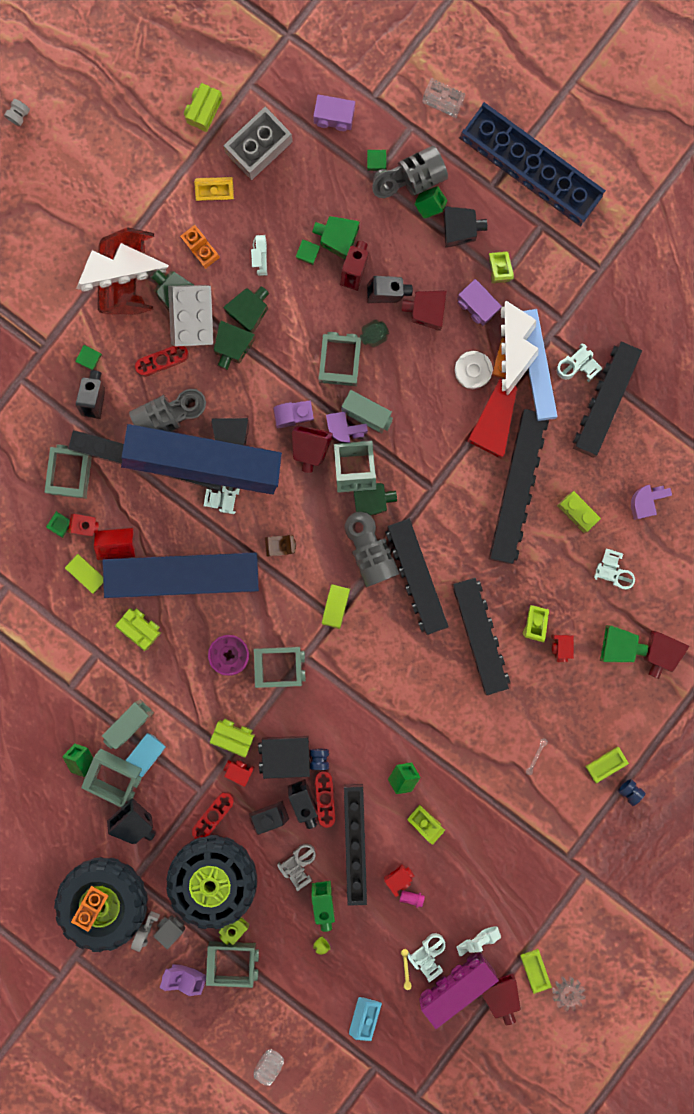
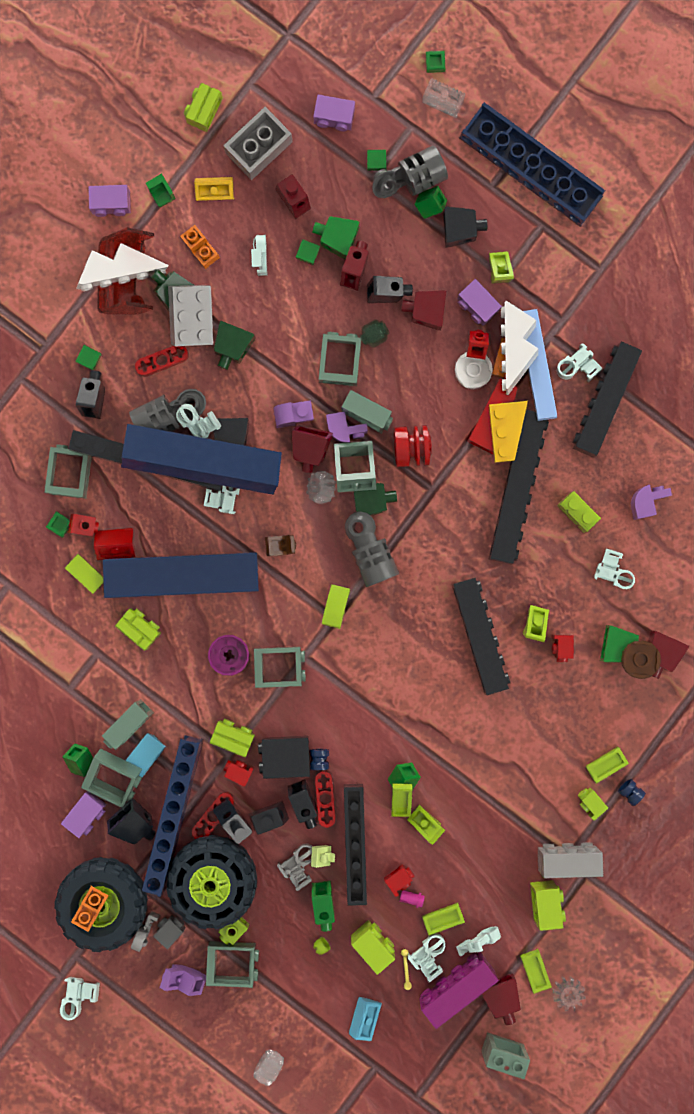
light grey wheel [4,99,30,126] -> none
dark green torso [223,286,269,333] -> none
black brick [385,518,449,635] -> none
clear hinge [526,738,548,775] -> none
none -> light aqua piece [60,977,100,1020]
none -> medium lavender brick [61,791,107,838]
none -> medium lavender brick [89,185,131,217]
none -> dark blue tile [142,735,204,897]
none -> green panel [146,173,176,207]
none -> light aqua piece [176,404,221,438]
none -> black torso [213,798,253,844]
none -> dark red torso [275,174,311,219]
none -> clear gear [306,471,337,504]
none -> yellowish green tile [311,845,335,868]
none -> lime brick [351,920,395,975]
none -> lime tile [391,784,412,817]
none -> red wheel [394,425,432,467]
none -> lime tile [422,903,465,935]
none -> green tile [425,51,446,73]
none -> red brick [466,329,489,360]
none -> sand green window [481,1032,530,1079]
none -> yellow wing [489,401,528,463]
none -> lime brick [530,880,566,931]
none -> light grey brick [538,842,603,878]
none -> lime brick [578,788,608,820]
none -> reddish brown tile [621,640,661,679]

